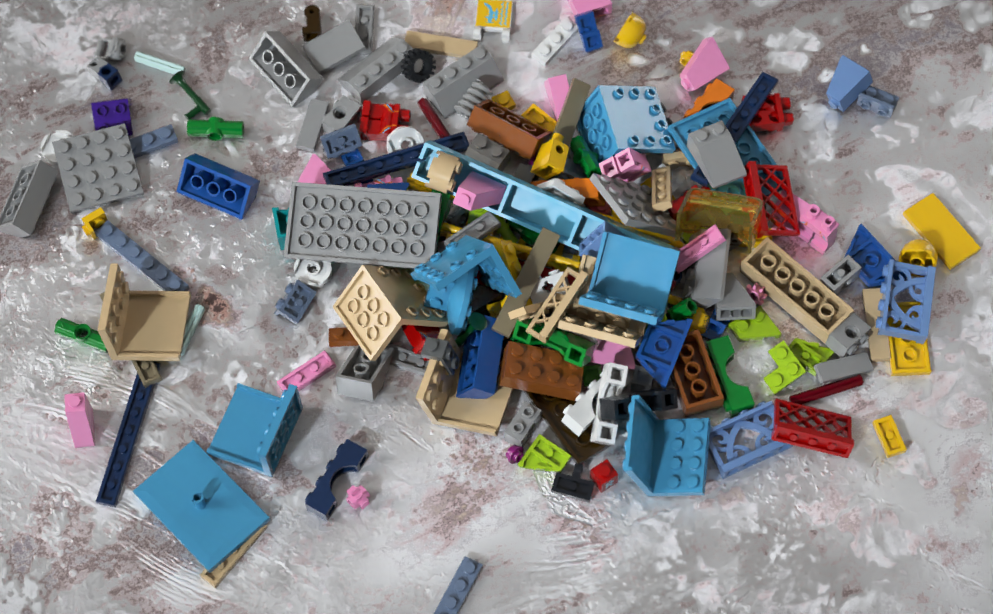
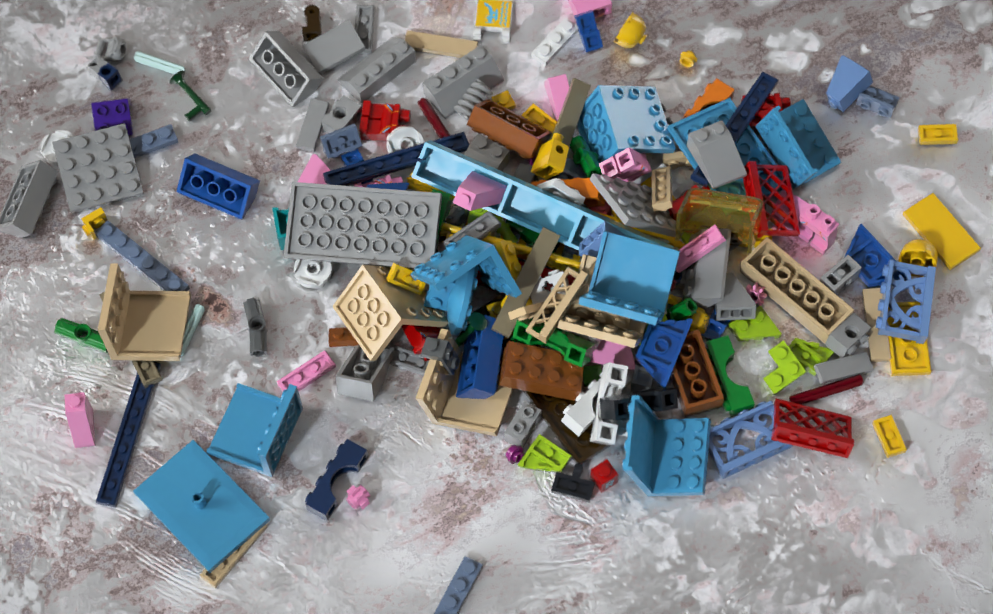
green piece [187,117,244,141] -> none
sand blue bracket [274,280,317,325] -> none
black tyre [400,48,436,83] -> none
tan brick [425,150,463,194] -> none
bright pink slope [679,37,730,91] -> none
none -> dark grey piece [243,298,268,357]
none -> yellow plate [386,263,426,295]
none -> dark azure bracket [755,99,841,190]
none -> yellow plate [918,124,958,145]

